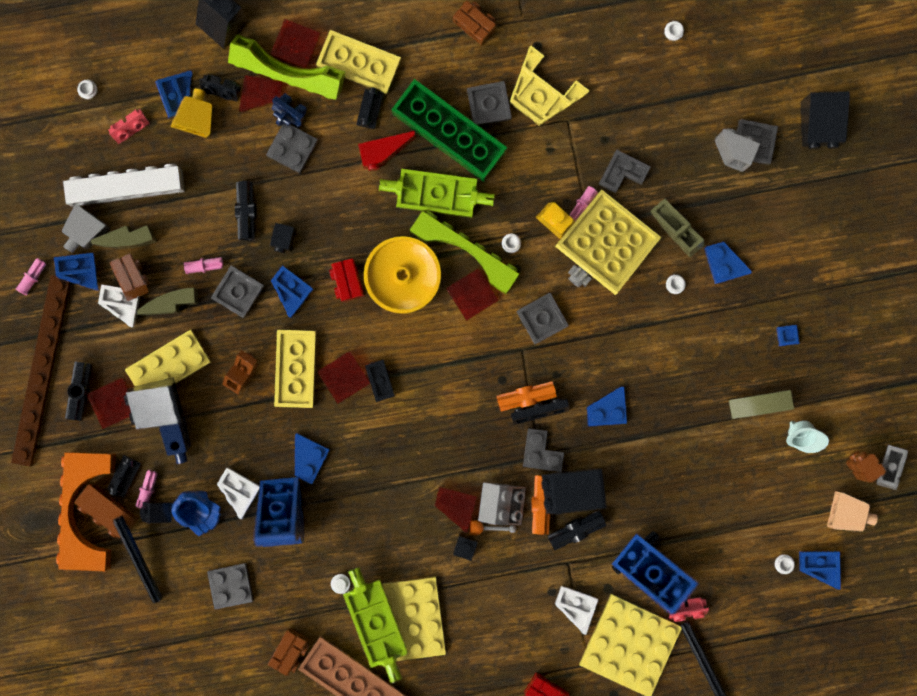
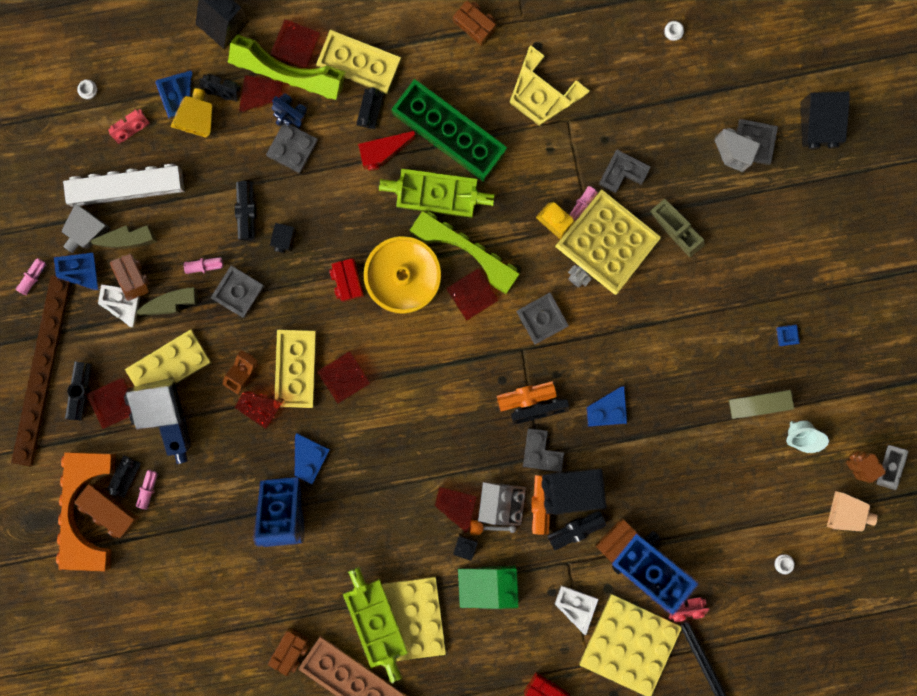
black axle [113,516,162,603] -> none
black brick [140,501,172,523] -> none
blue hair [171,491,221,536] -> none
flat silver plate [207,563,254,609] -> none
white wing [217,467,260,519] -> none
blue wing [271,266,314,318] -> none
white plate [331,574,350,594] -> none
black plate [365,360,395,402] -> none
flat silver plate [467,81,512,126] -> none
white plate [502,234,521,253] -> none
white plate [666,275,686,294] -> none
blue wing [704,242,752,284] -> none
blue wing [799,551,841,589] -> none
none -> clear red wing [234,391,284,429]
none -> slope [458,566,518,609]
none -> dark orange brick [595,518,640,563]

